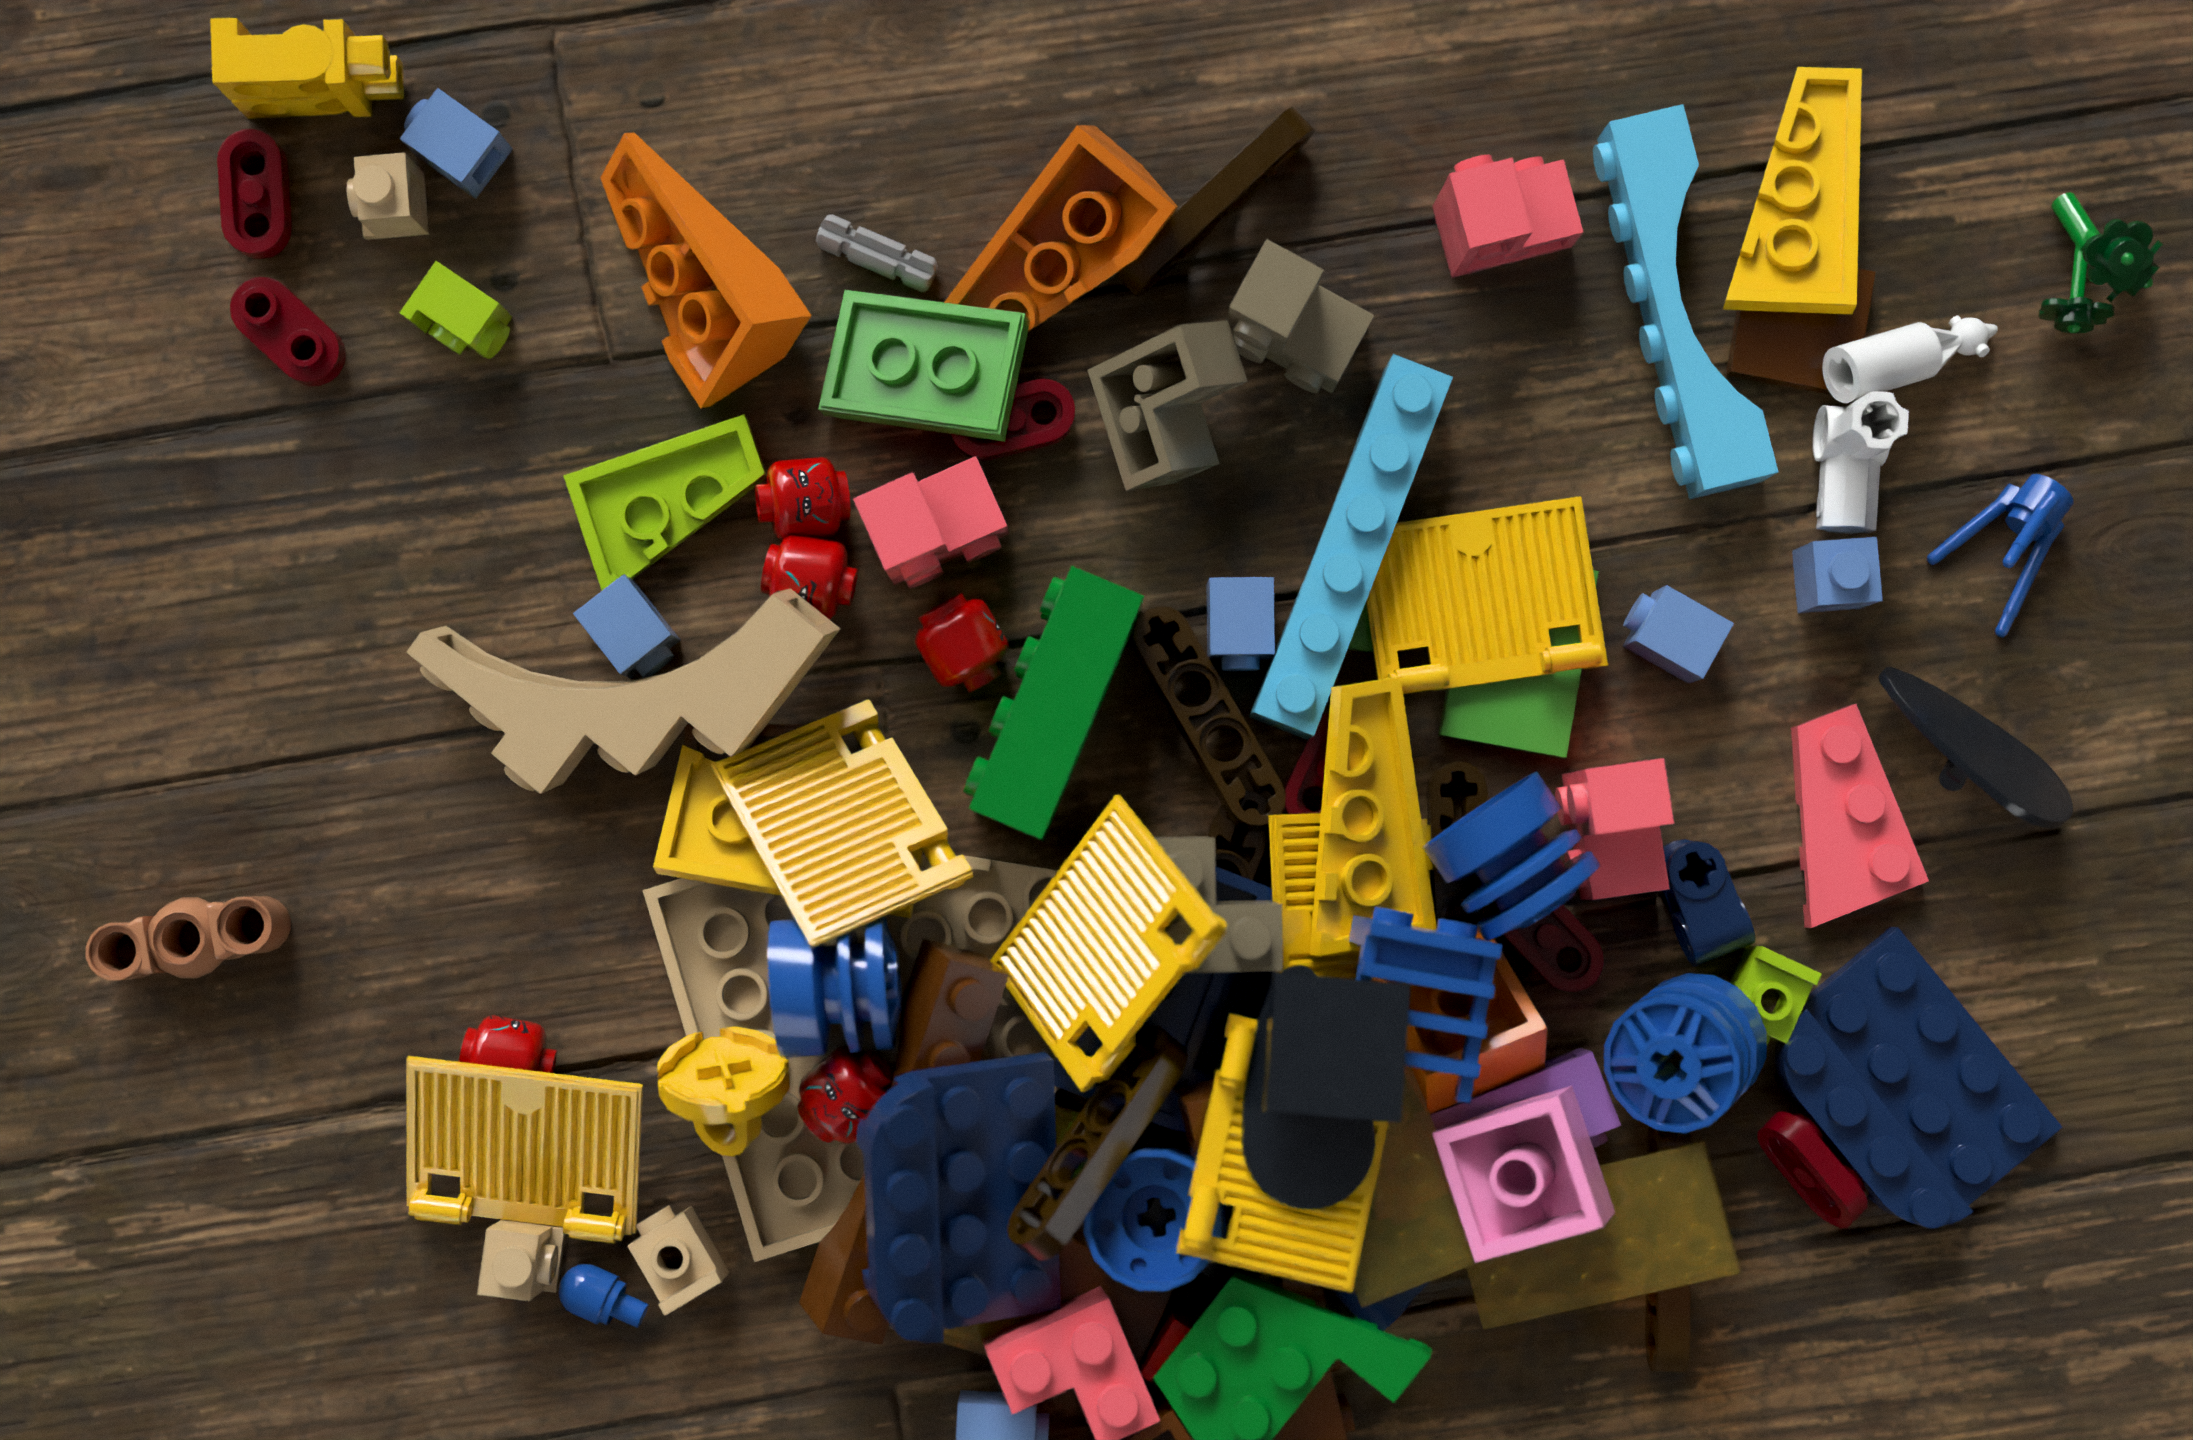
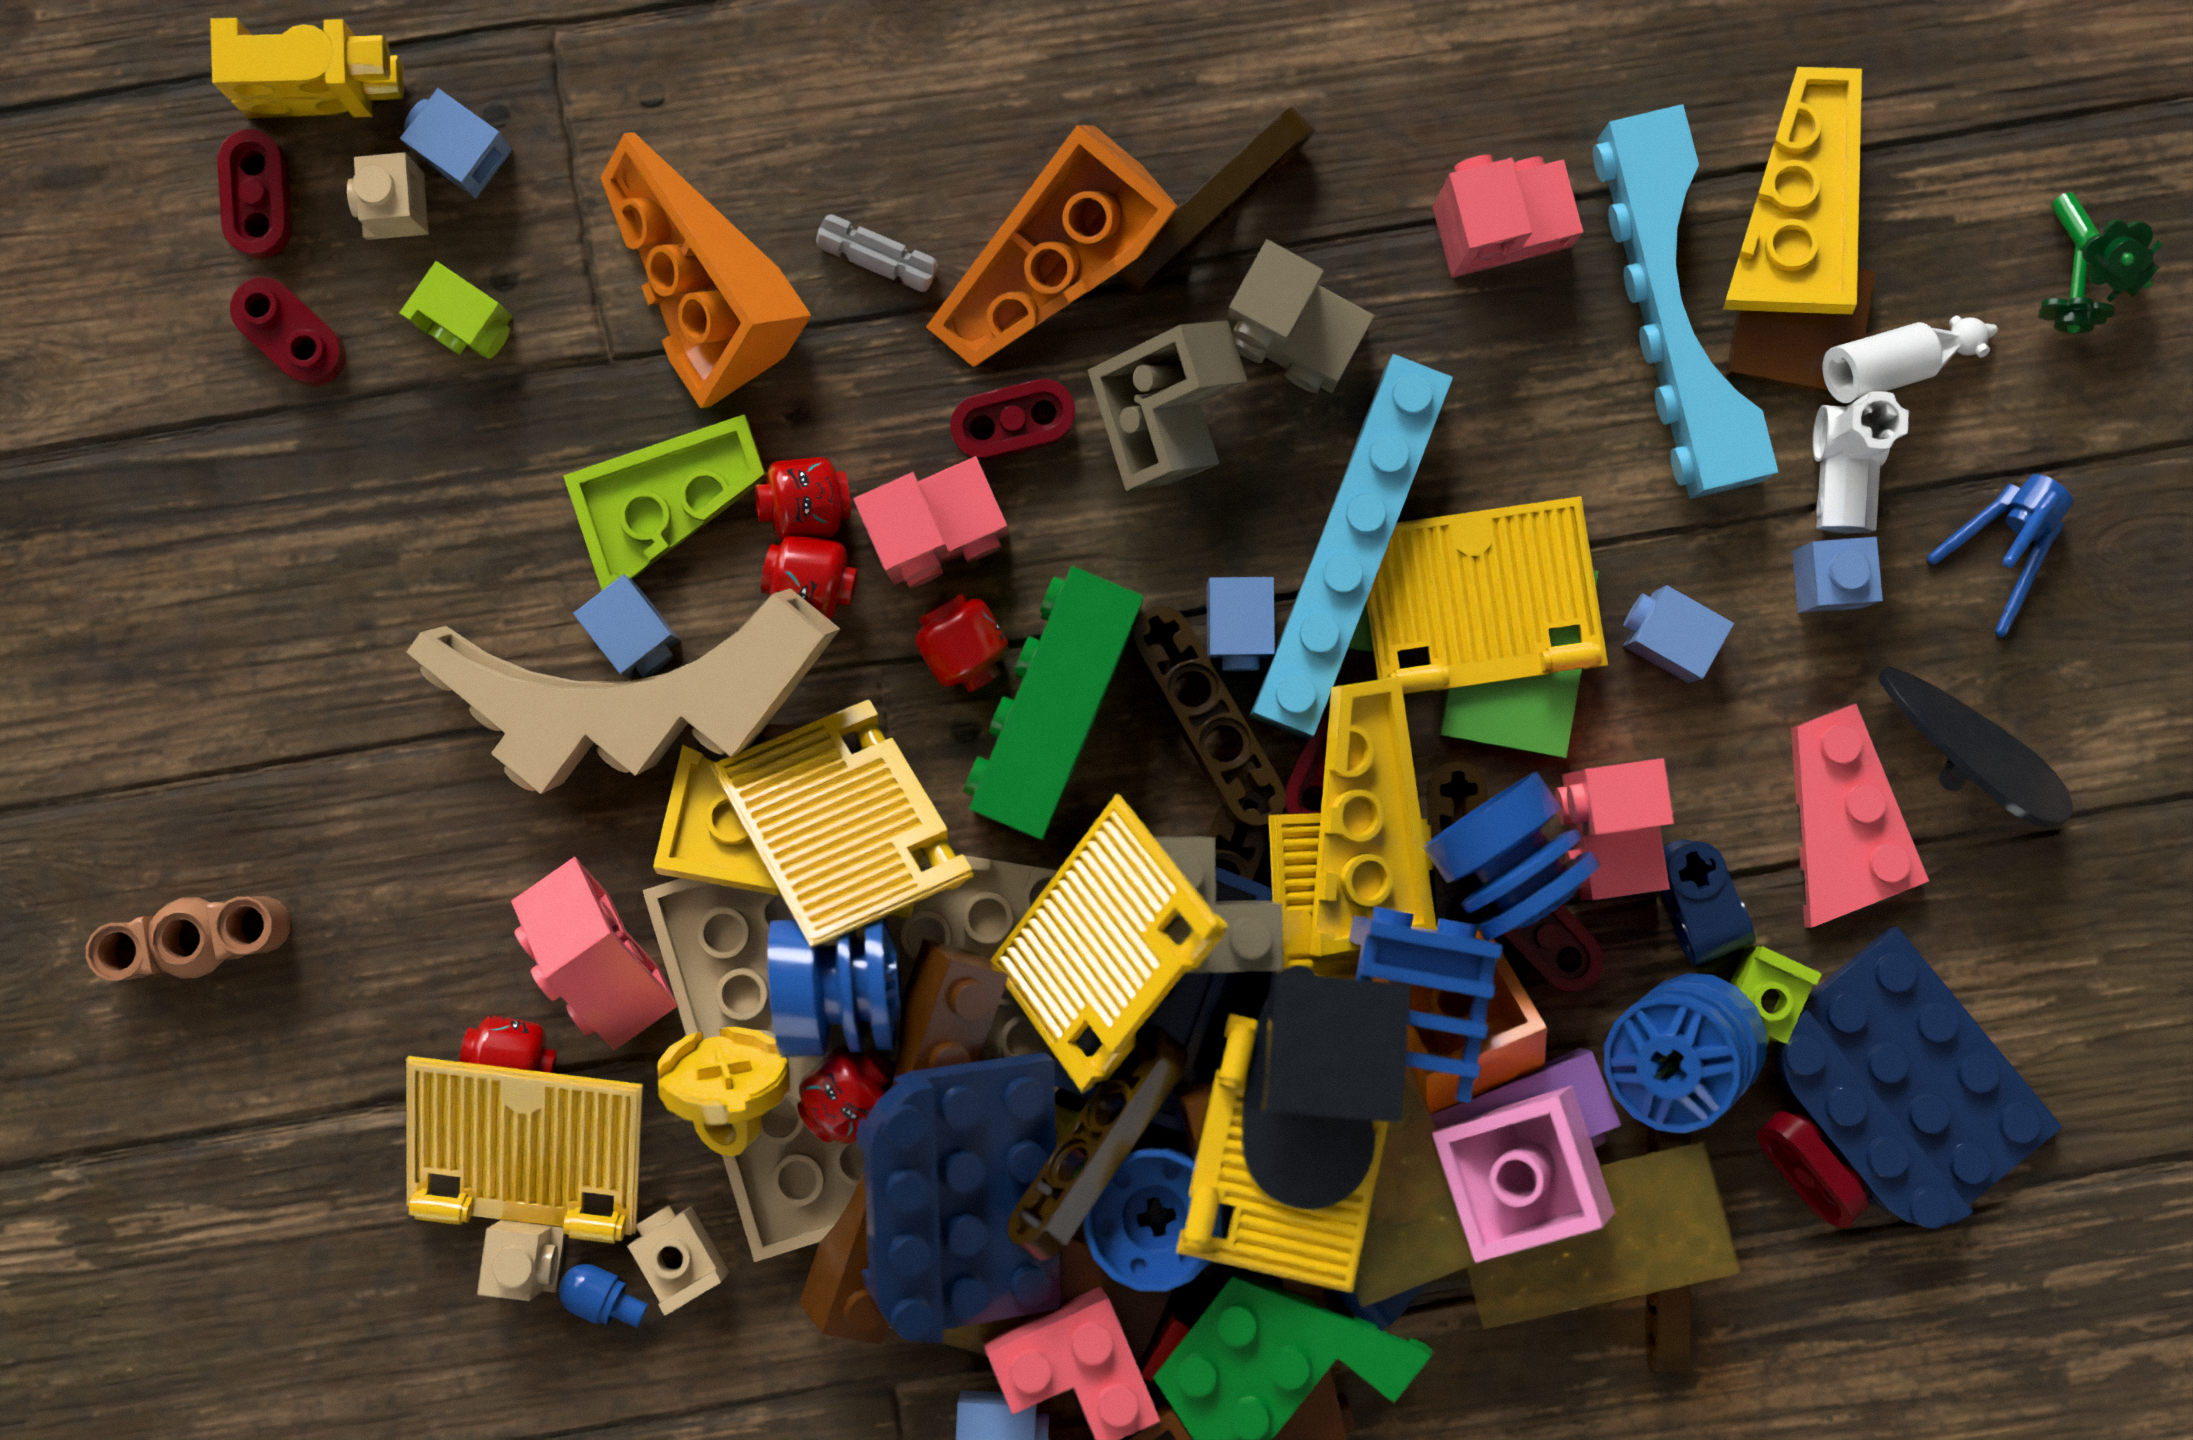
bright green tile [818,290,1030,442] -> none
none -> coral brick [511,857,678,1051]

